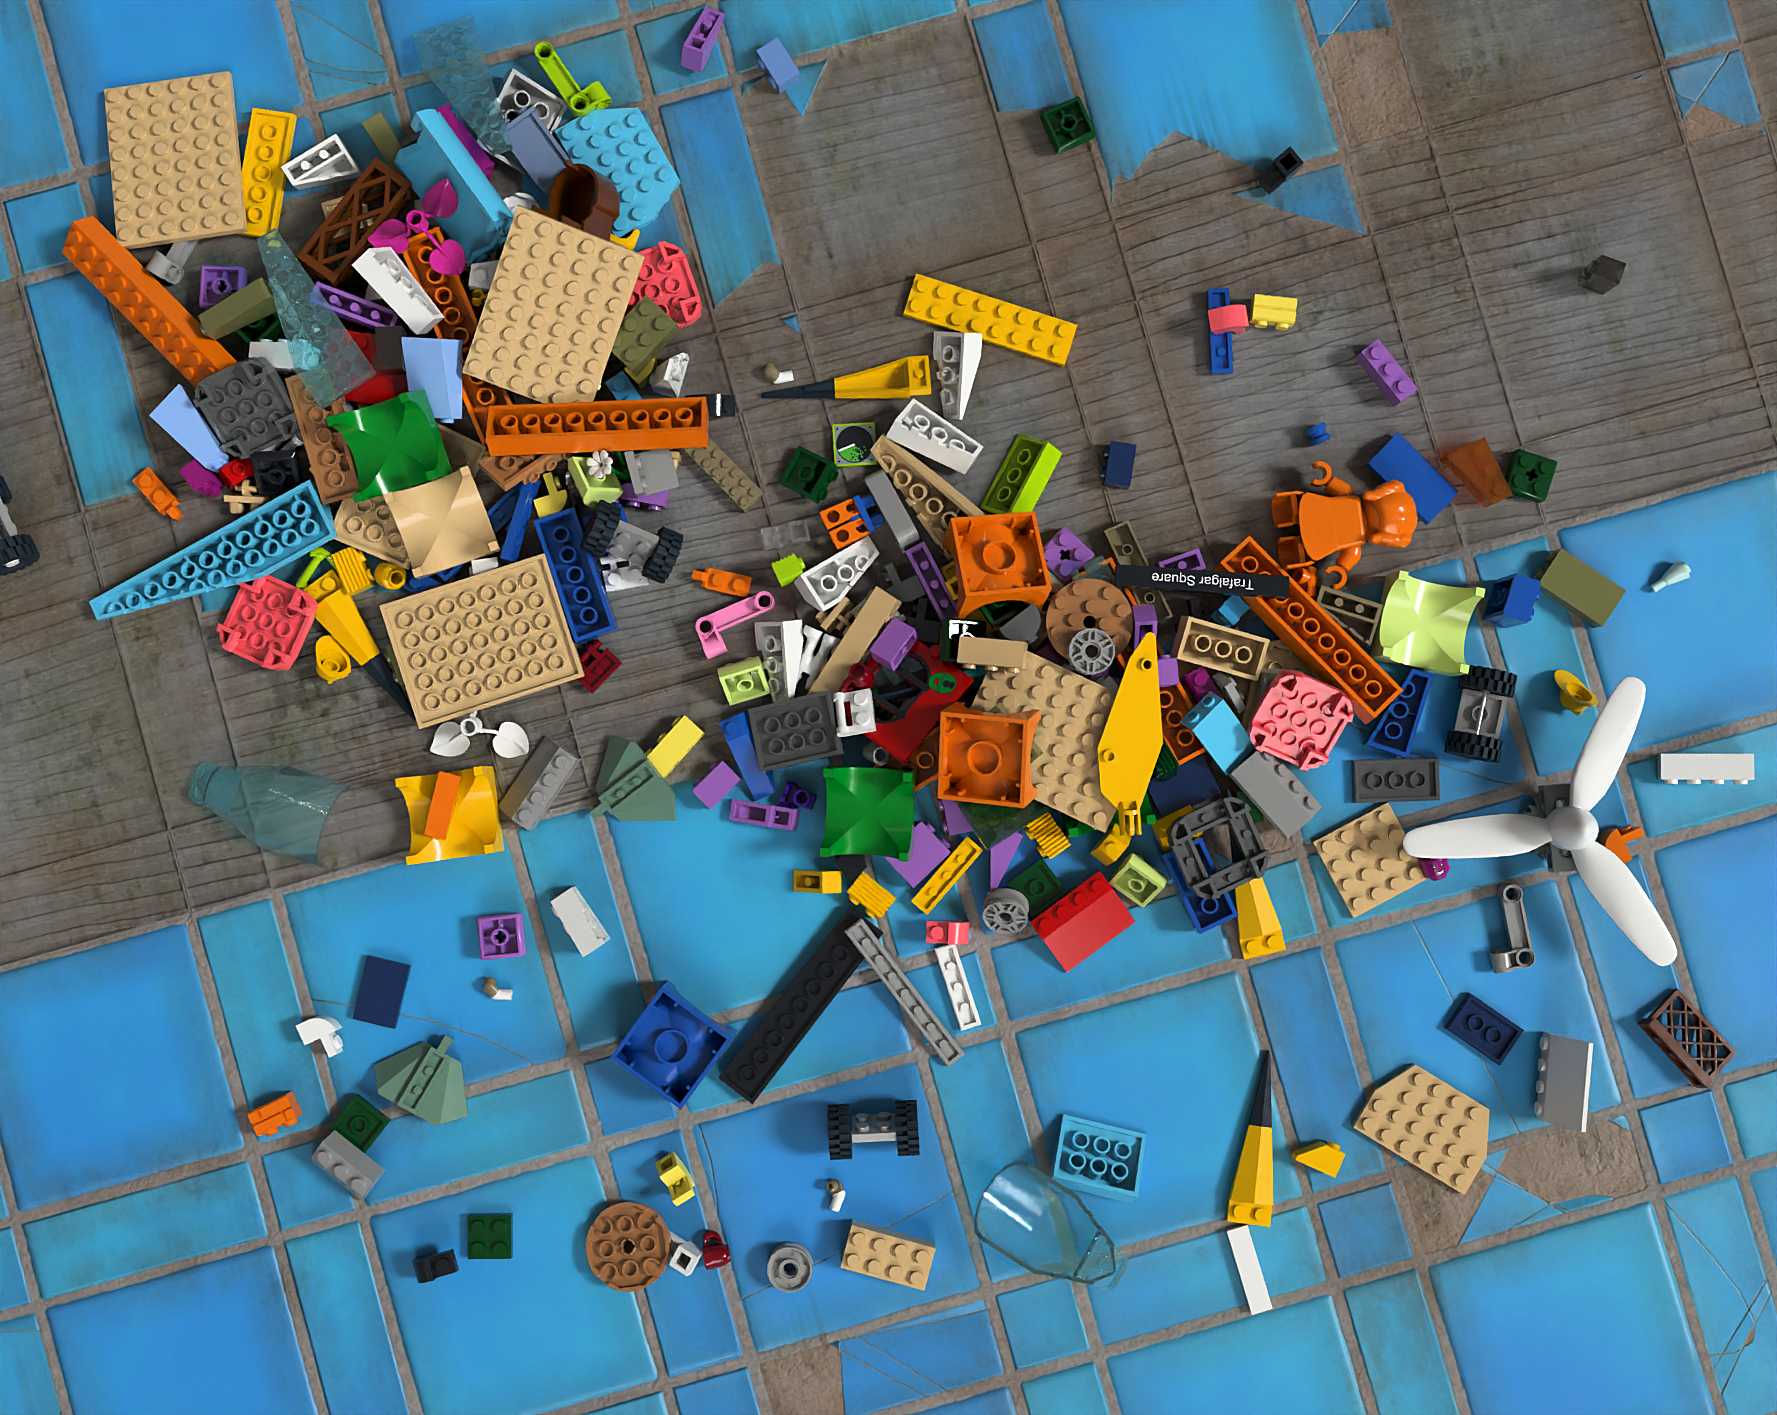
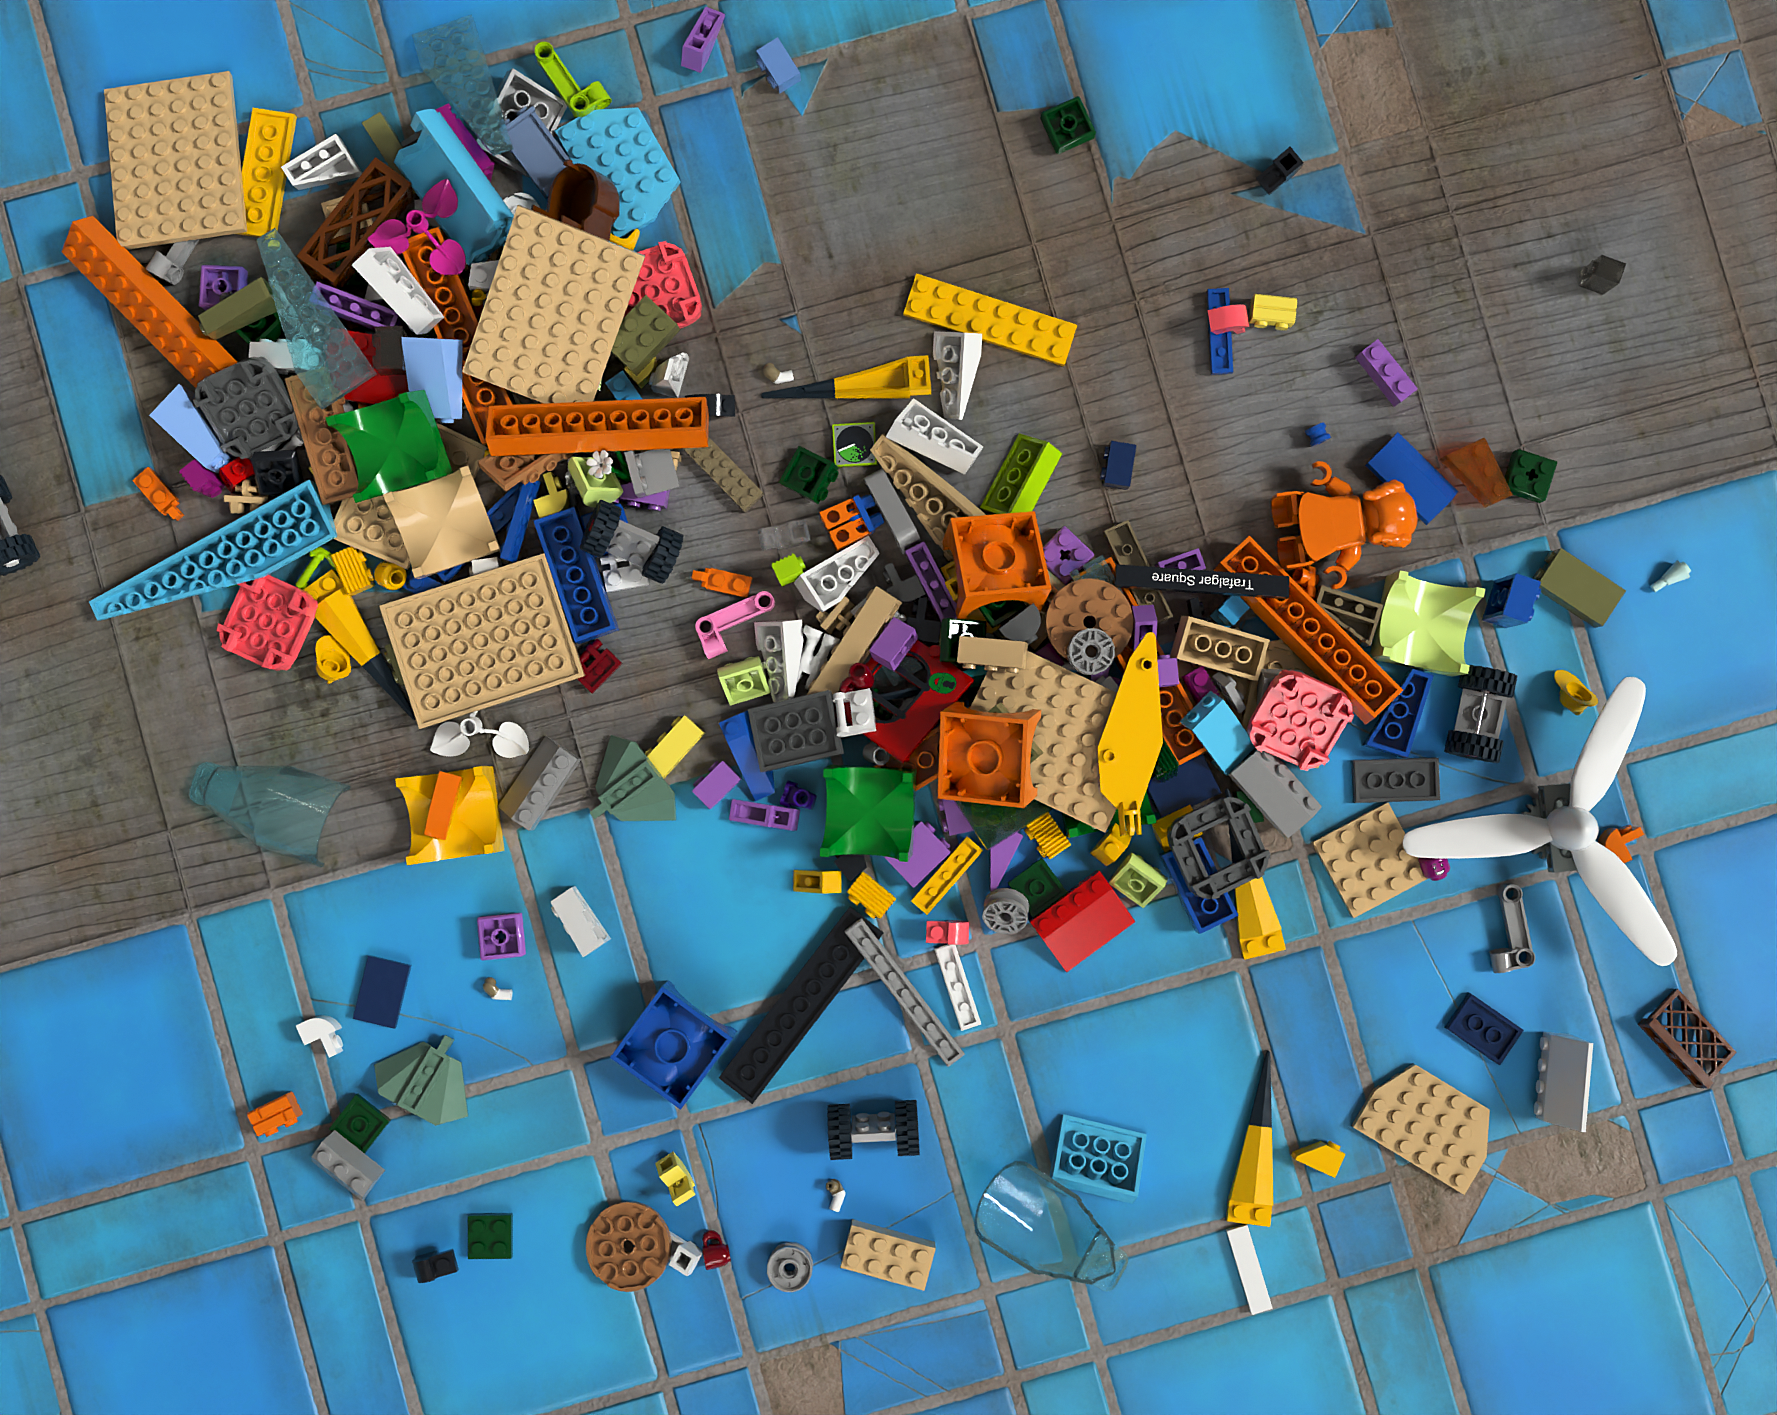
white wedge [1657,754,1754,784] -> none

